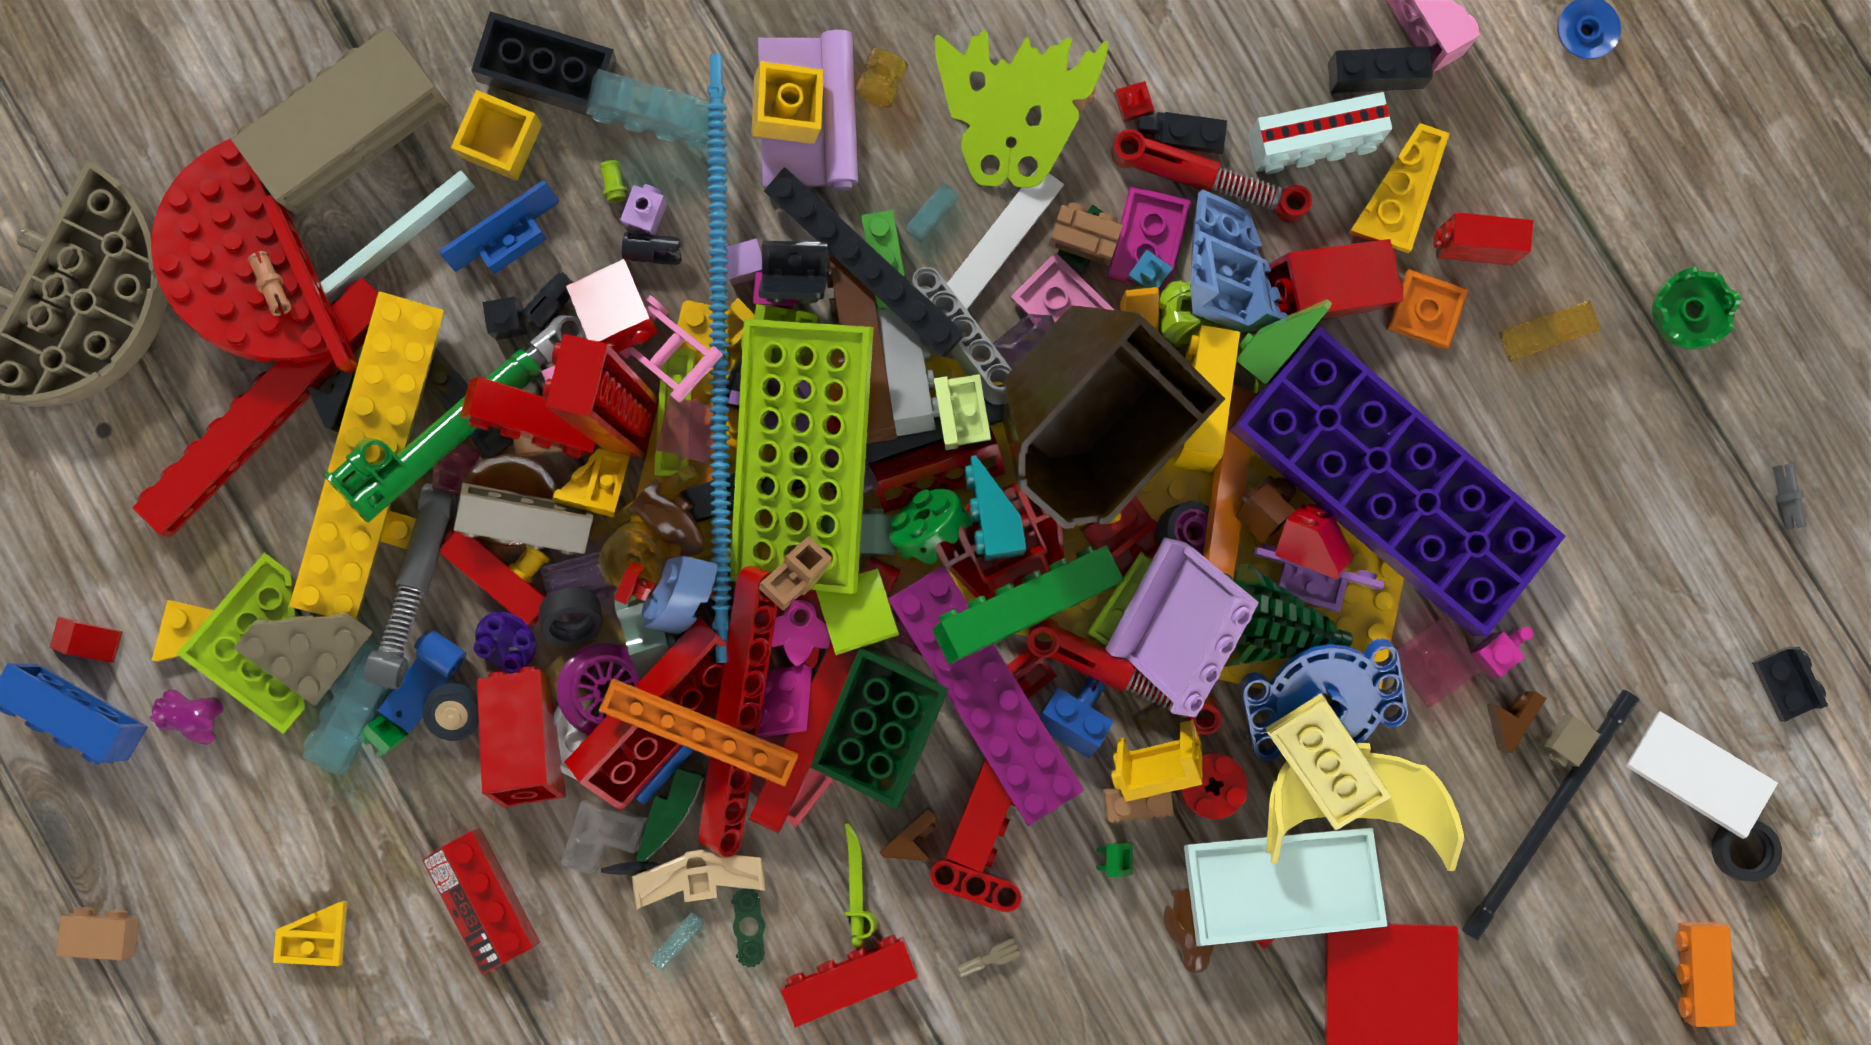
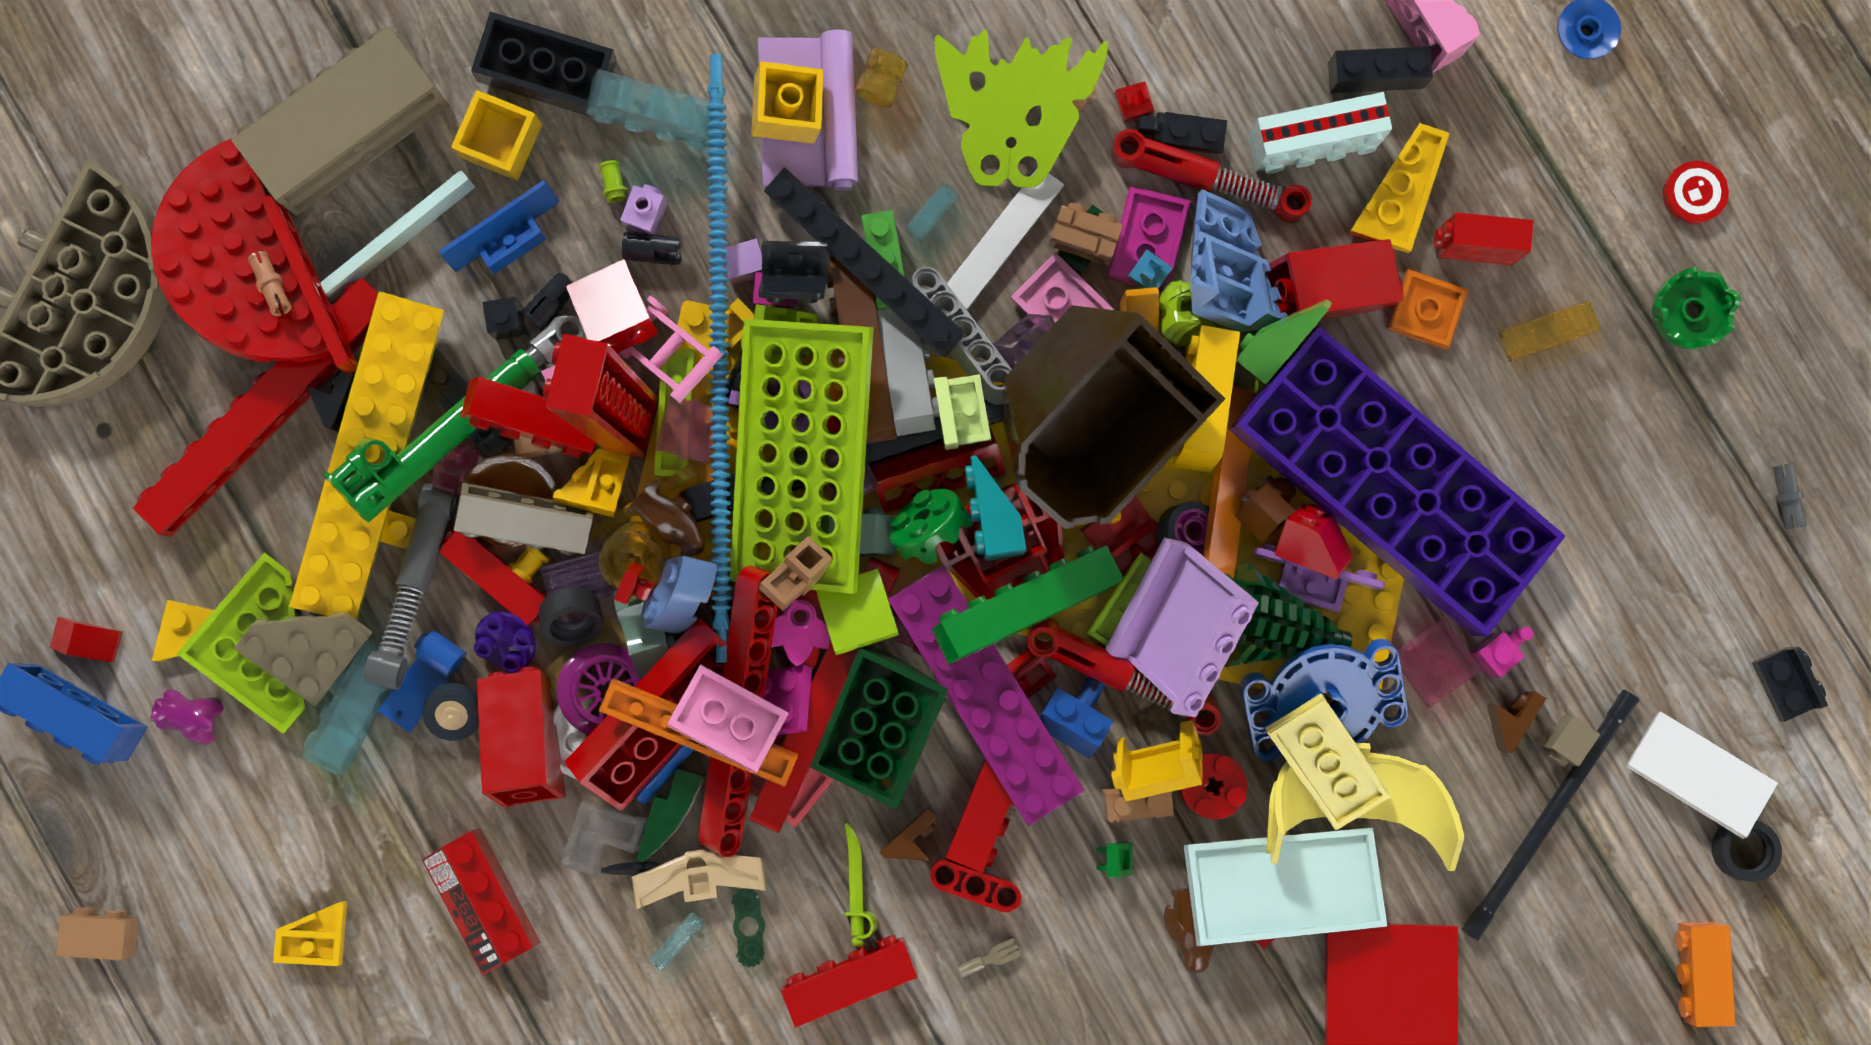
green tile [361,715,409,757] -> none
none -> bright pink plate [667,665,789,774]
none -> red tile [1662,160,1729,225]

